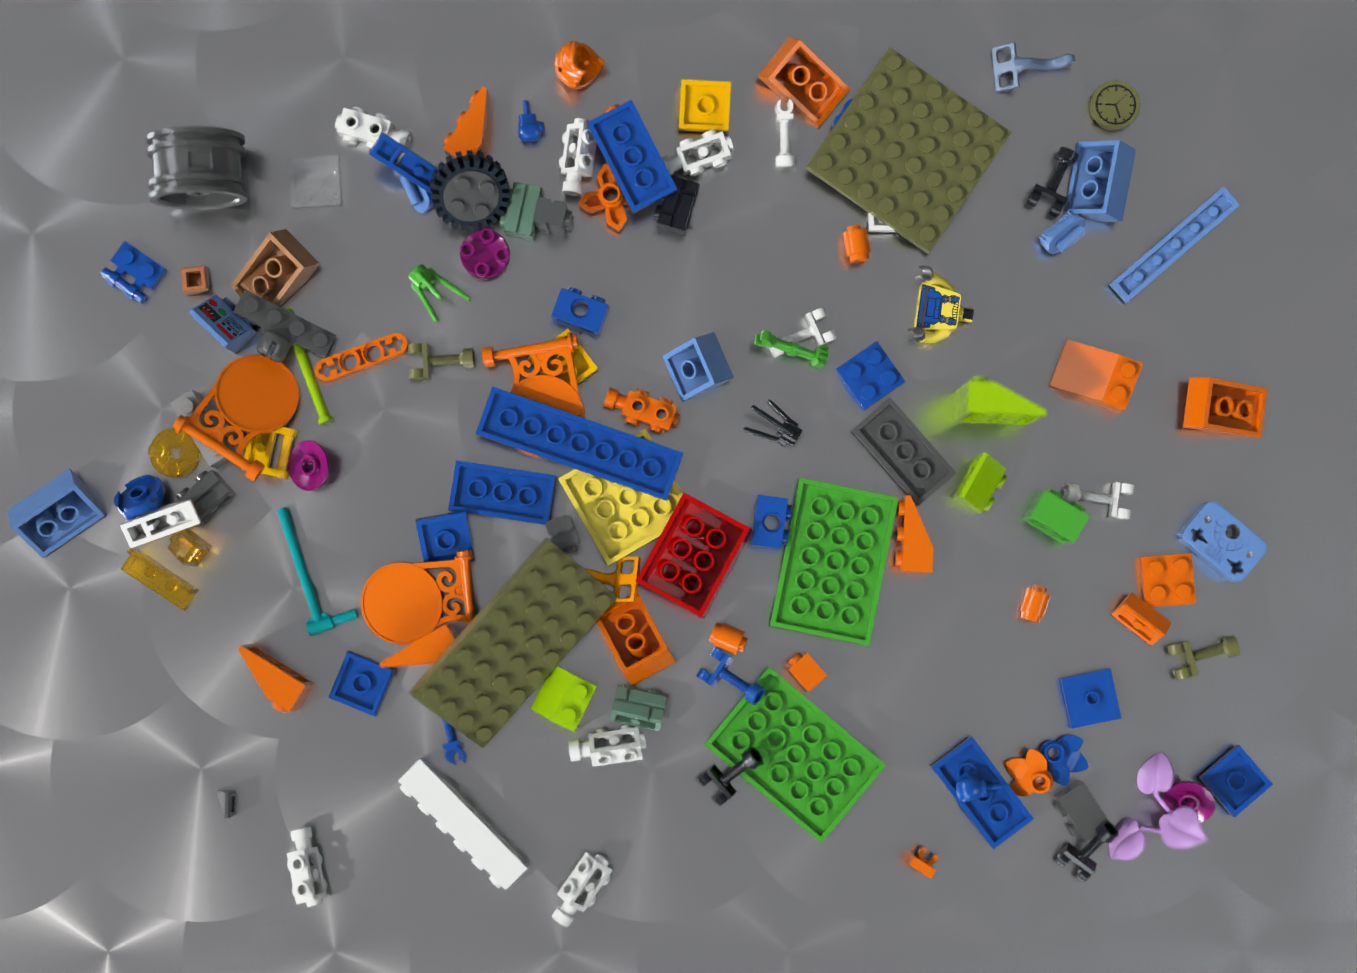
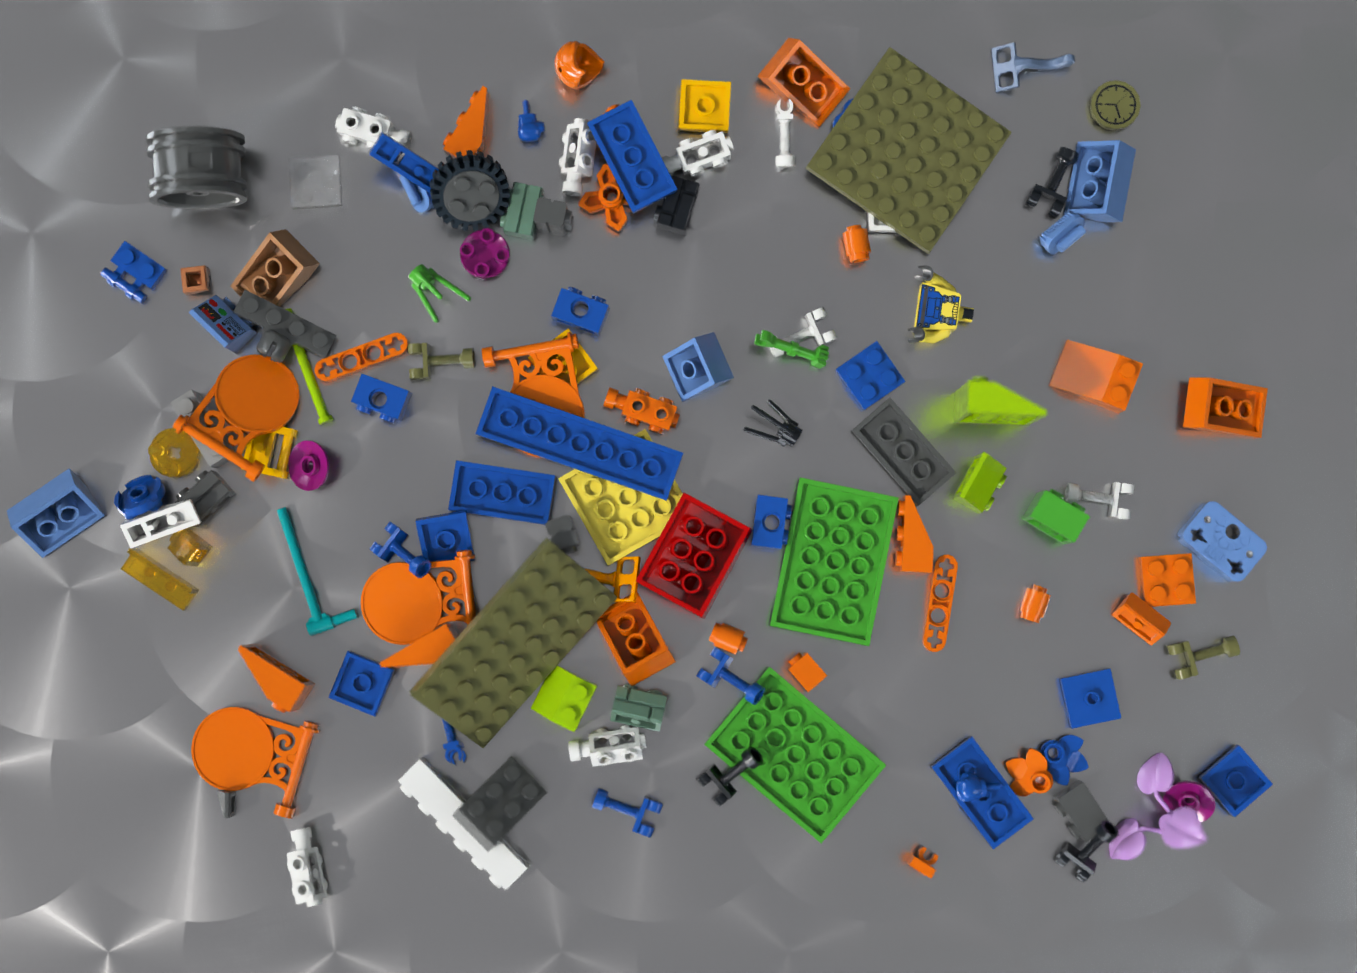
white brick [552,852,613,928] -> none
medium blue plate [1109,186,1240,303] -> none
none -> orange piece [191,707,320,819]
none -> blue brick [351,374,412,423]
none -> blue bar [369,521,431,578]
none -> dark grey brick [452,757,547,852]
none -> blue bar [592,788,663,838]
none -> orange beam [922,555,958,652]

